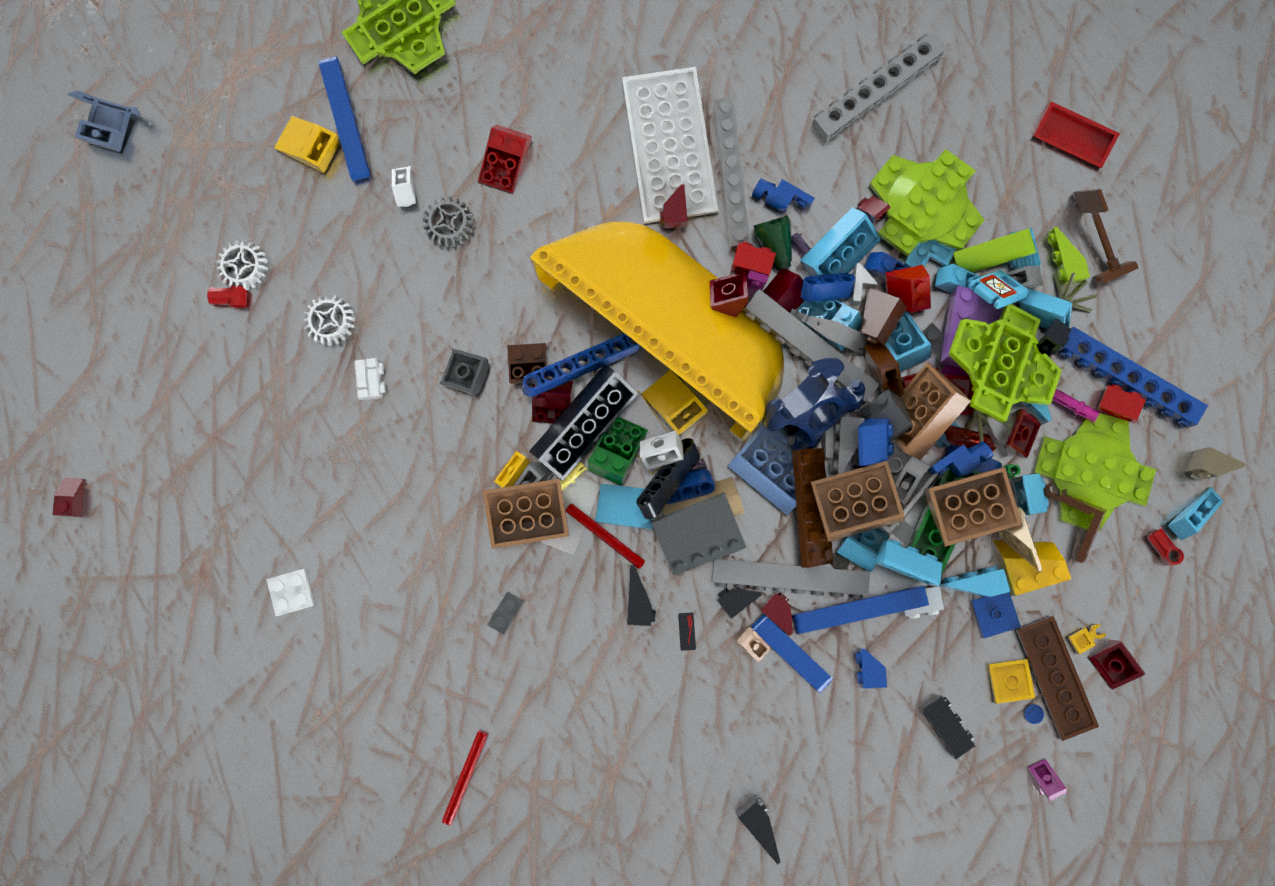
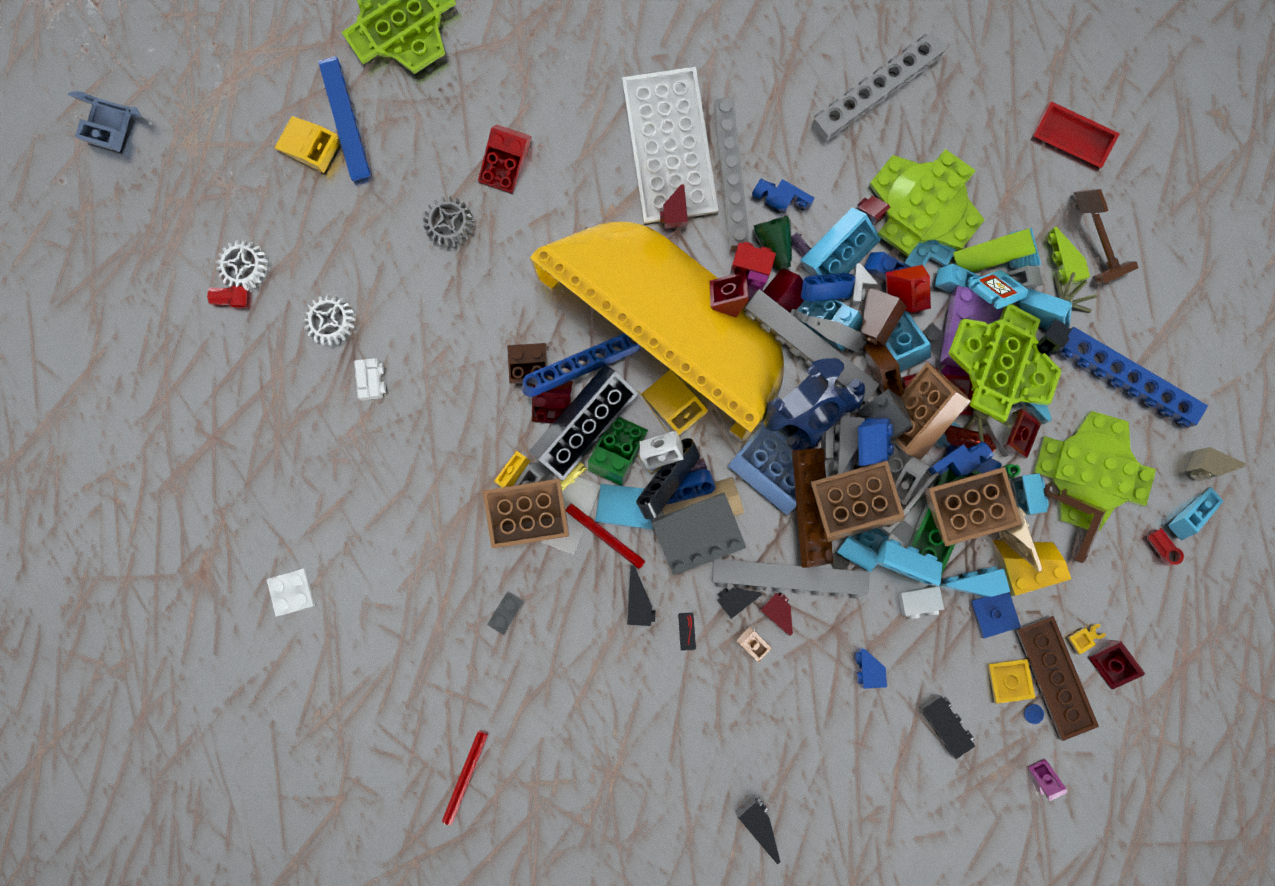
dark red slope [52,478,85,517] -> none
white slope [392,166,416,207] -> none
dark grey slope [440,348,489,395] -> none
blue beam [751,613,833,694] -> none
blue beam [792,586,929,634] -> none
dark pink pin [1052,389,1100,423] -> none
red brick [1097,385,1146,424] -> none

